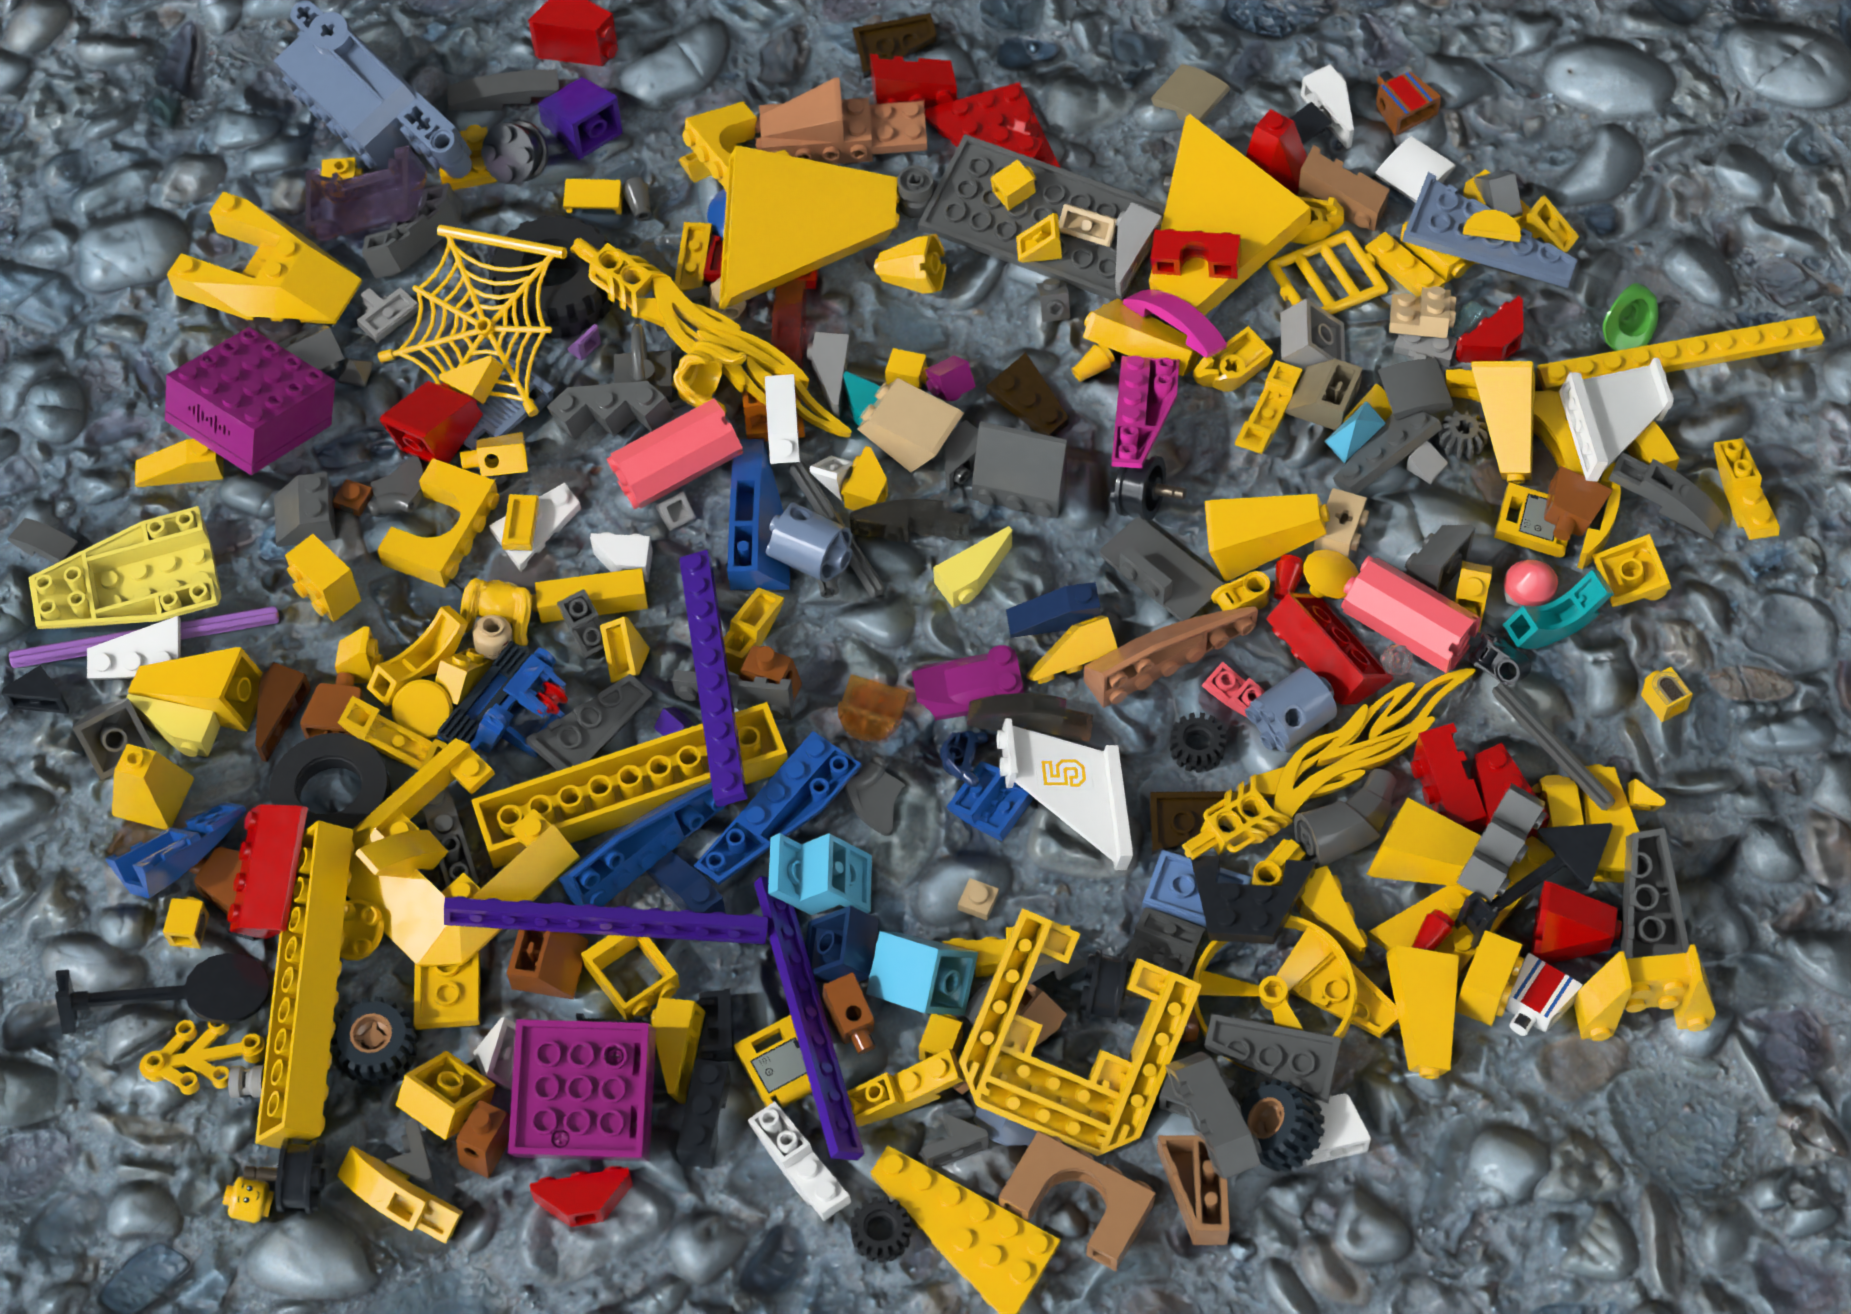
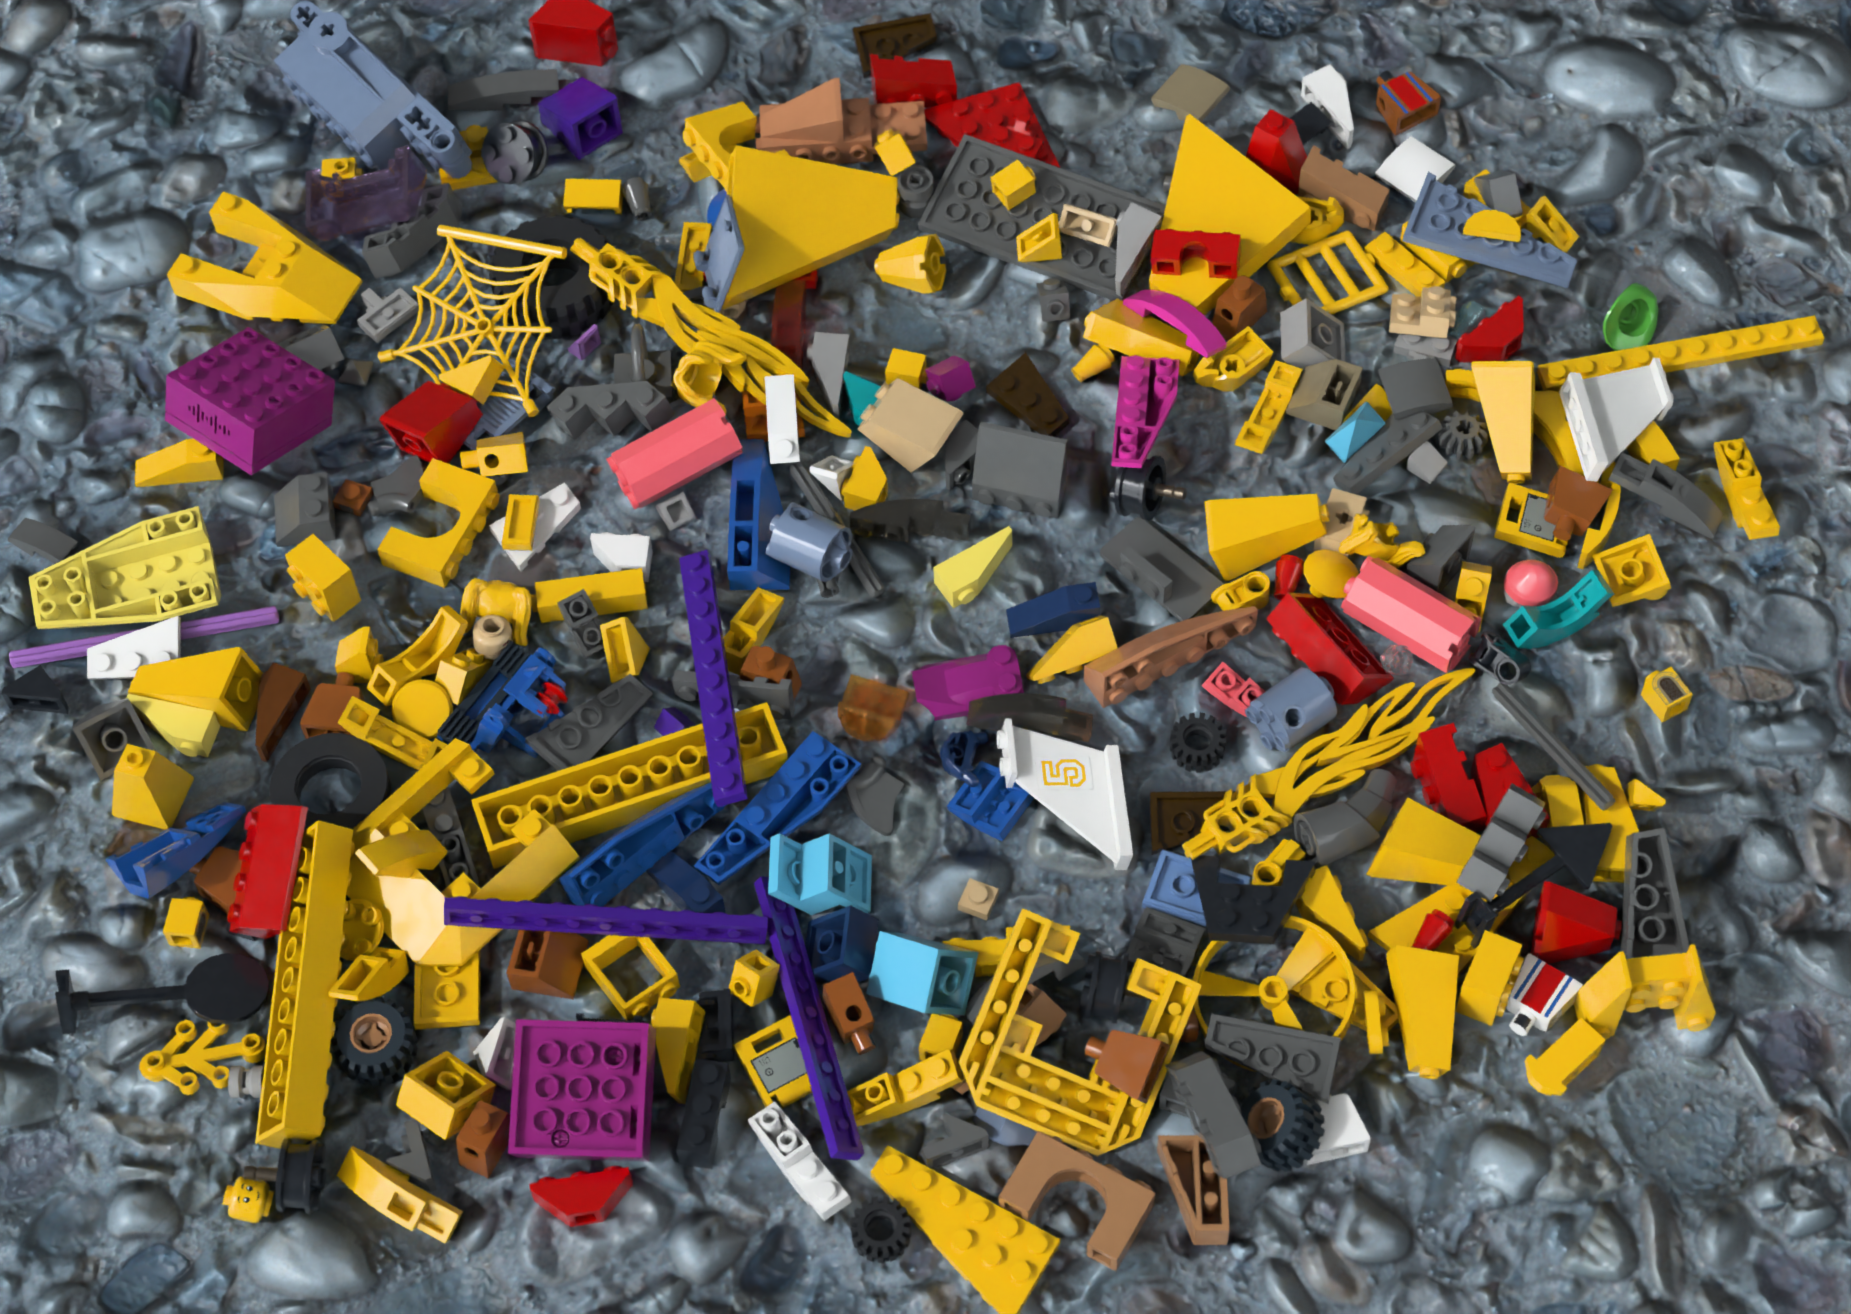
none -> yellow slope [329,947,410,1001]
none -> sand blue window [693,194,745,313]
none -> yellow brick [729,949,780,1007]
none -> yellow brick [875,128,916,177]
none -> dark orange torso [1085,1030,1170,1104]
none -> dark orange torso [1212,275,1267,341]
none -> yellow hair [1338,513,1425,568]
none -> yellow plate [1364,990,1389,1054]
none -> yellow piece [1525,1018,1606,1096]

